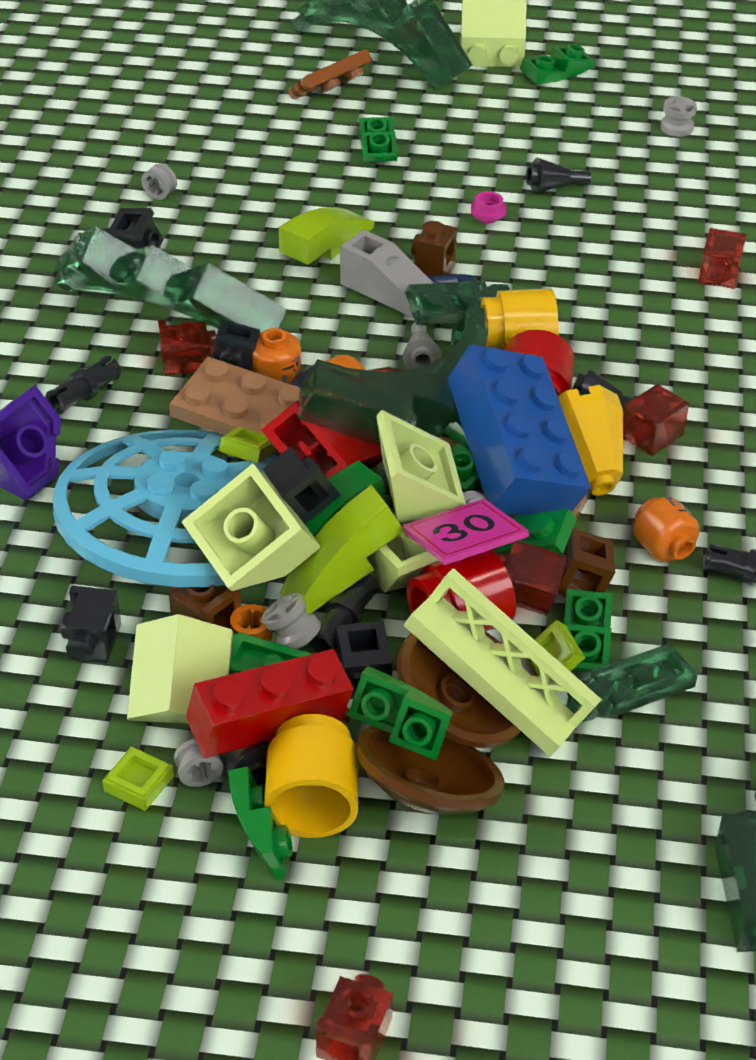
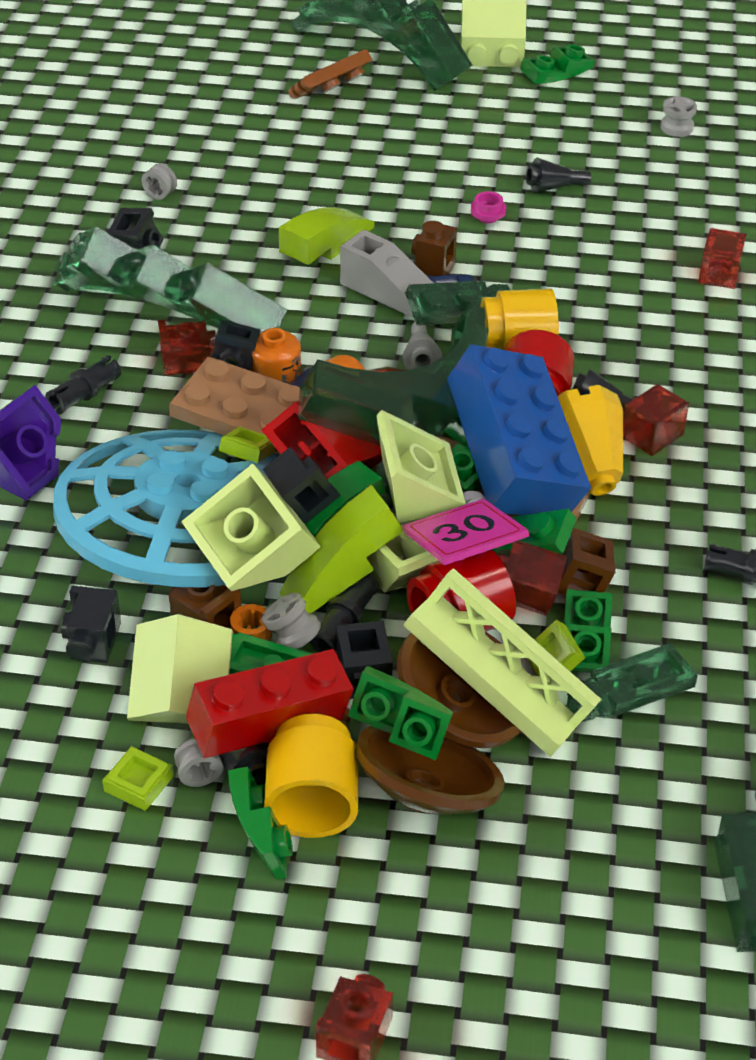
green slope [359,117,397,162] -> none
orange head [633,497,700,562] -> none

